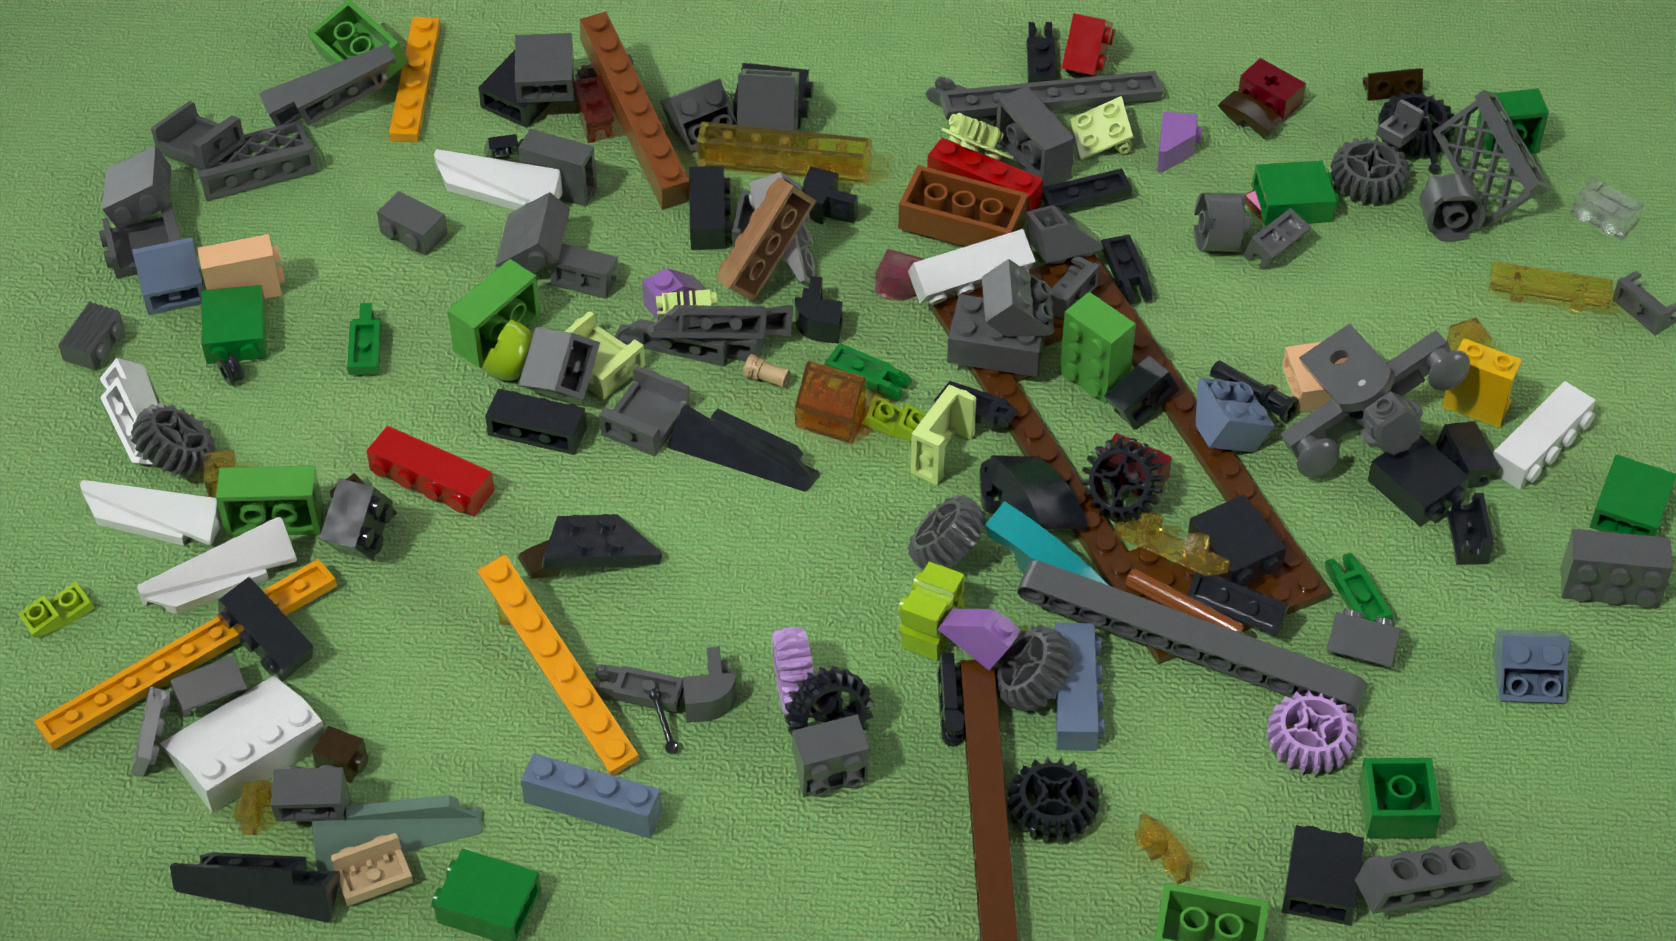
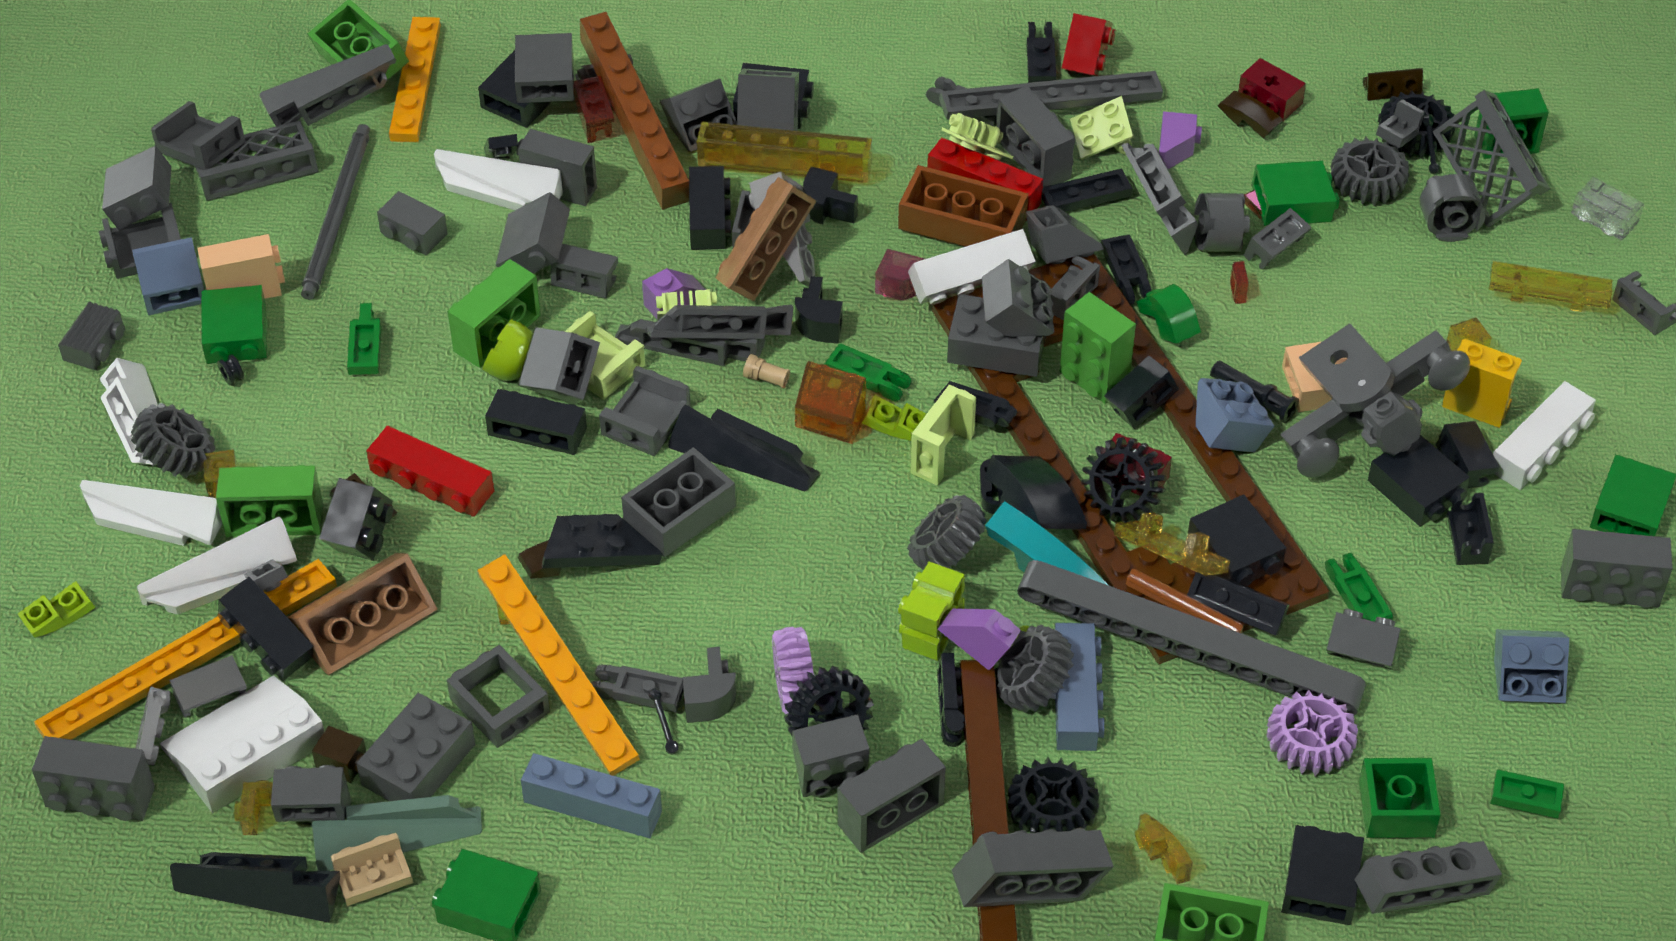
none -> dark grey brick [32,736,155,821]
none -> dark grey bracket [244,559,288,592]
none -> medium nougat slope [287,553,438,675]
none -> dark grey piece [301,124,370,300]
none -> dark grey brick [356,692,476,801]
none -> dark grey window [447,645,550,748]
none -> dark grey brick [621,447,736,558]
none -> dark grey brick [837,739,946,853]
none -> dark grey brick [951,828,1114,907]
none -> dark grey wedge [1121,143,1198,255]
none -> green brick [1137,284,1201,344]
none -> clear red tile [1230,261,1249,304]
none -> green plate [1490,769,1564,819]

